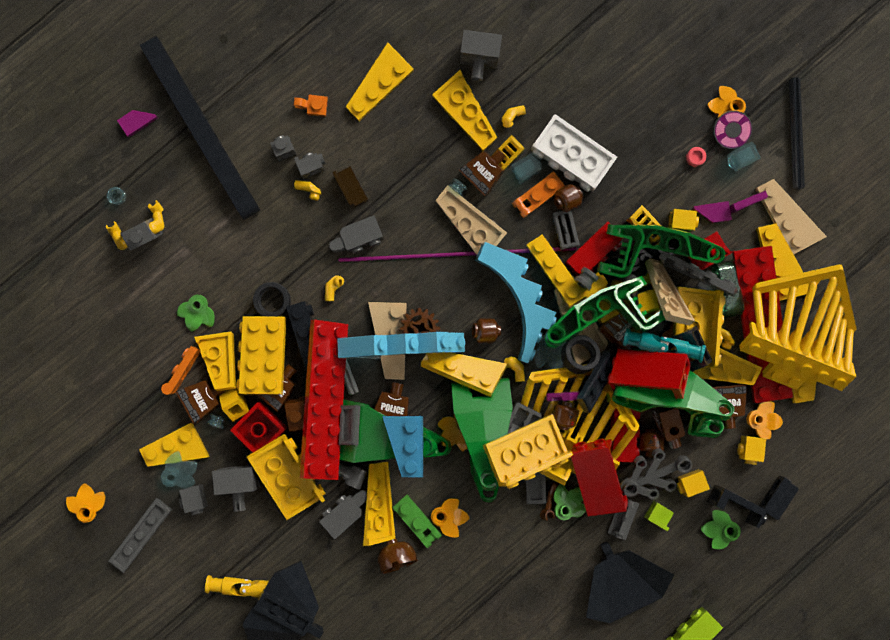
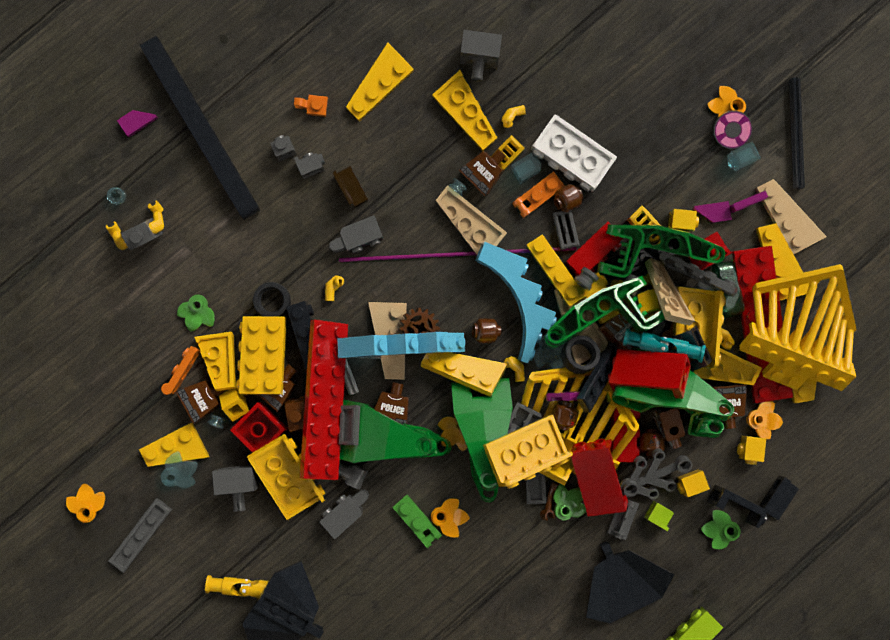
dark grey brick [179,484,208,515] -> none
yellow arm [294,180,321,201] -> none
yellow wing [363,461,395,546] -> none
reddish brown cylinder [378,539,418,574] -> none
dark azure wing [382,416,423,477] -> none
coral tile [686,147,706,167] -> none

